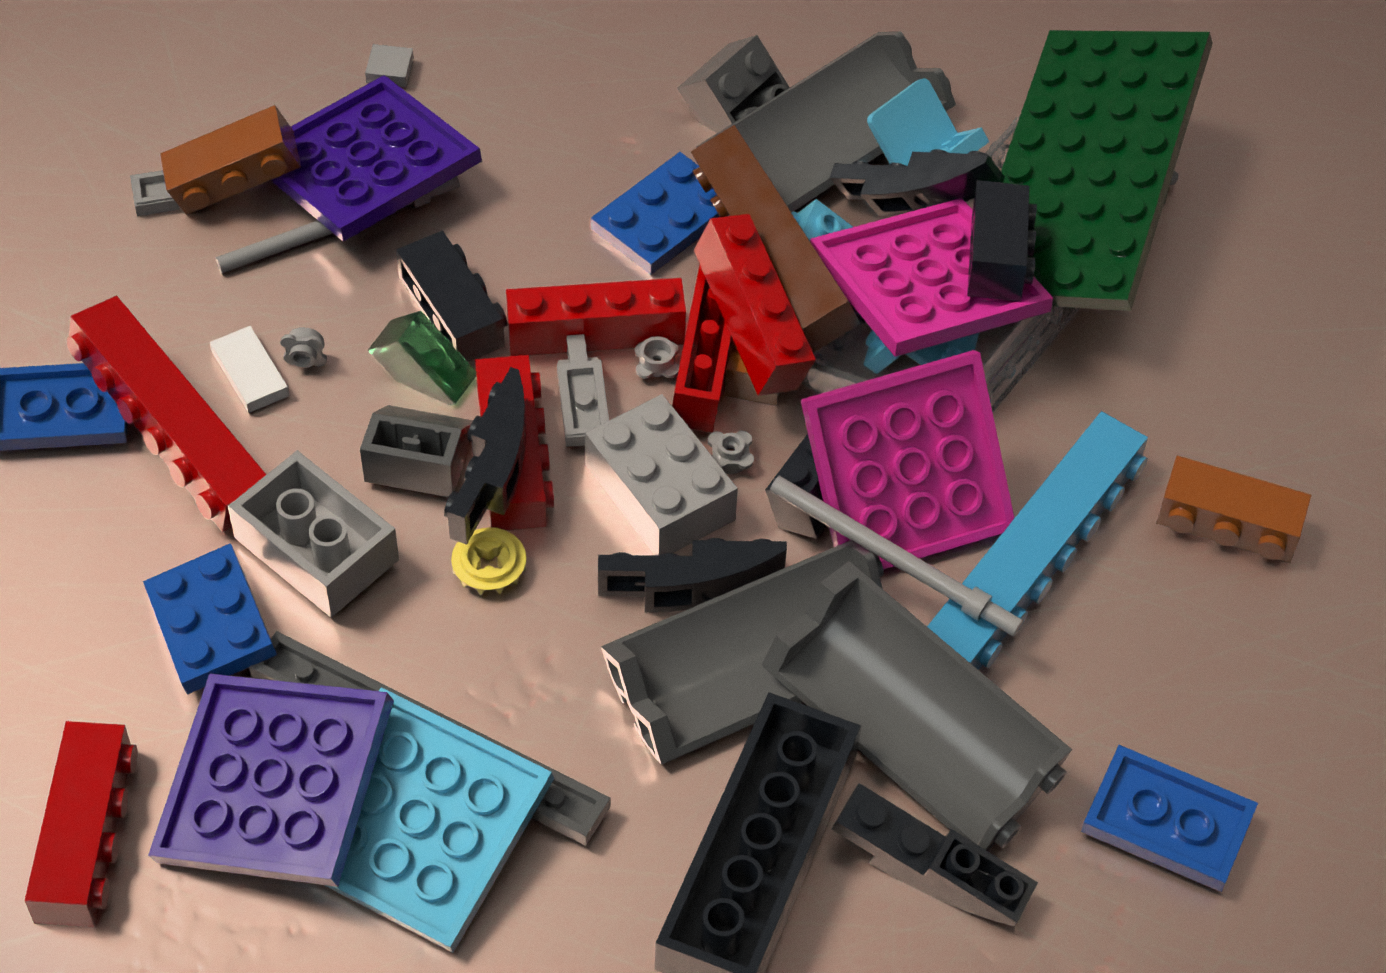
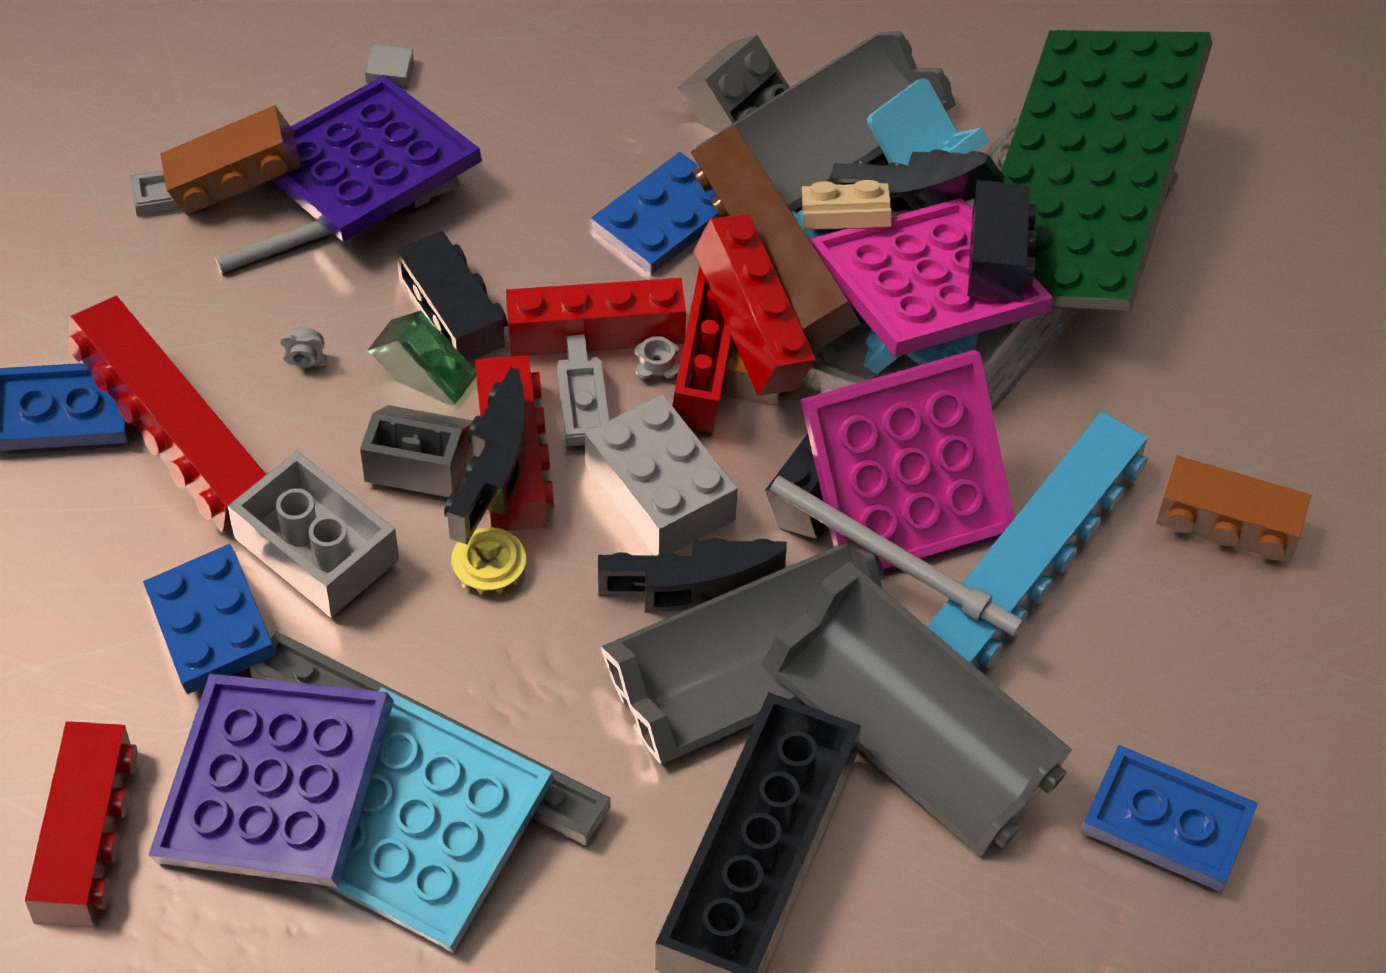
white tile [210,326,289,413] -> none
light grey plate [708,430,754,474] -> none
black slope [832,783,1038,926] -> none
none -> tan plate [802,180,891,230]

